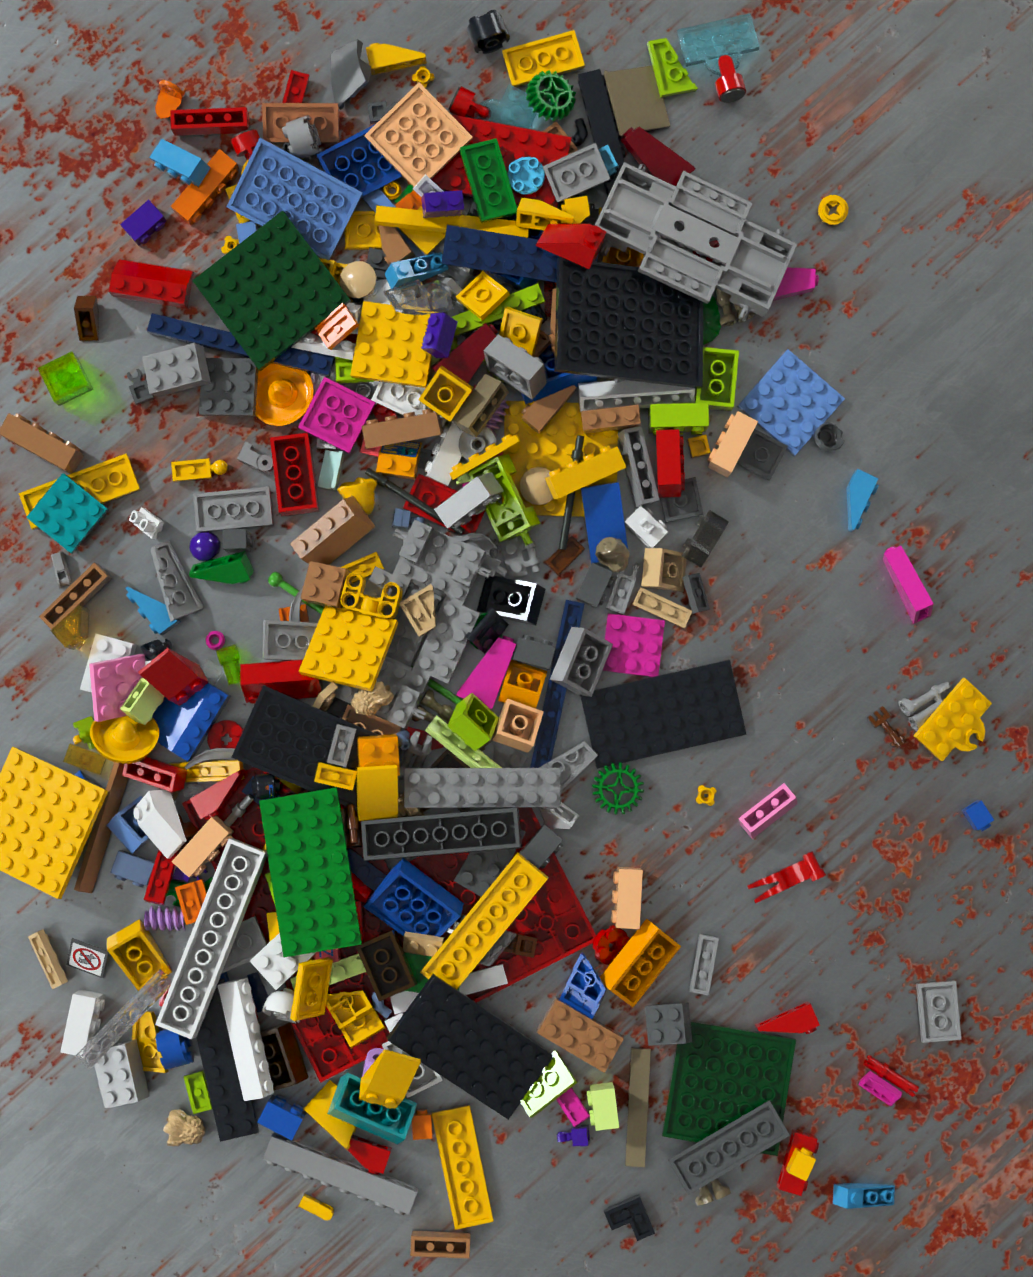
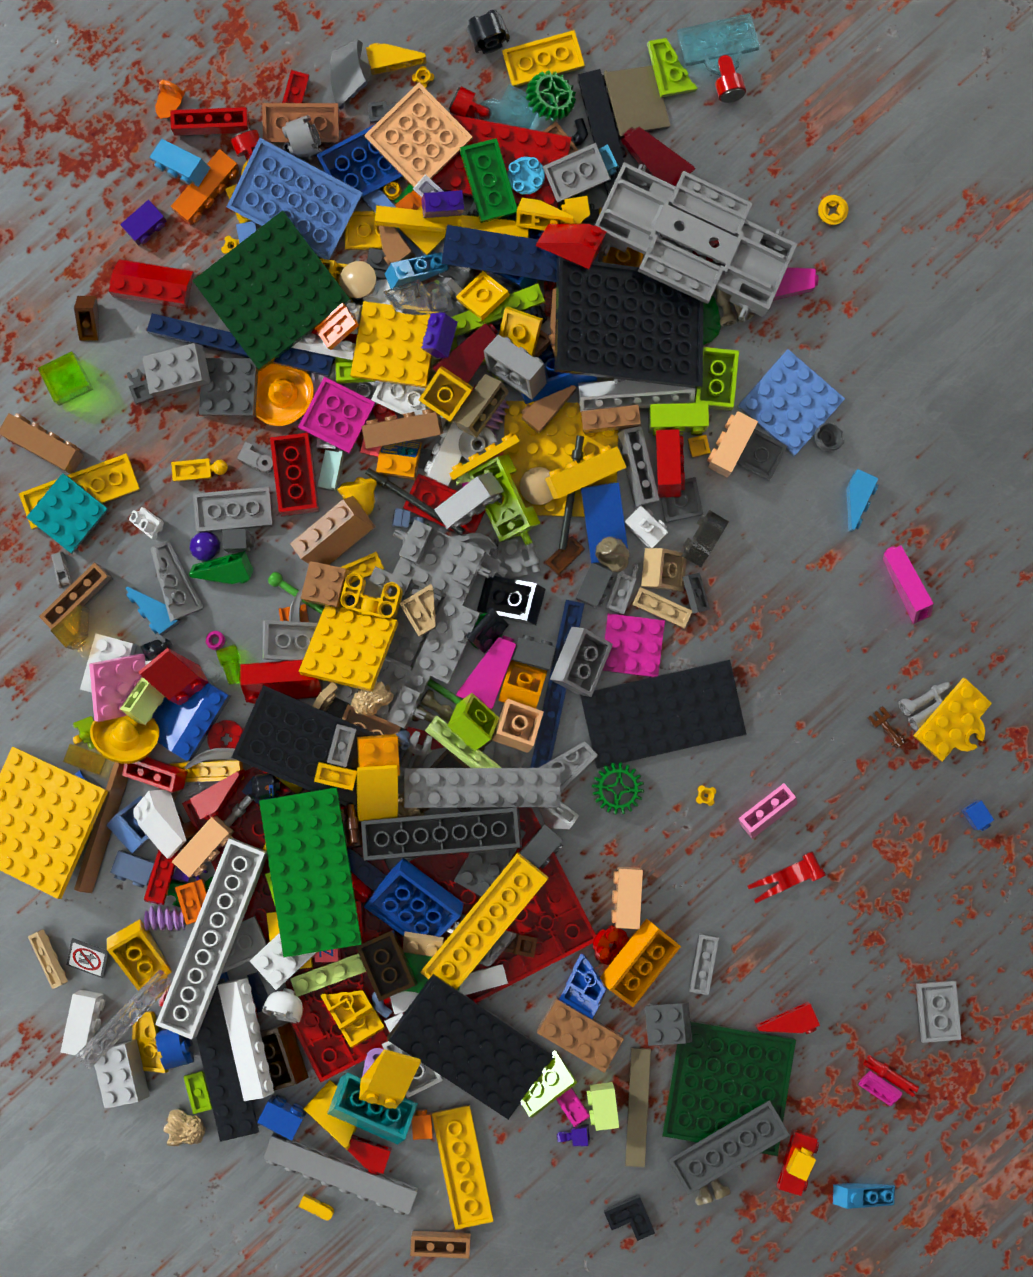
yellow tile [290,957,333,1021] -> none

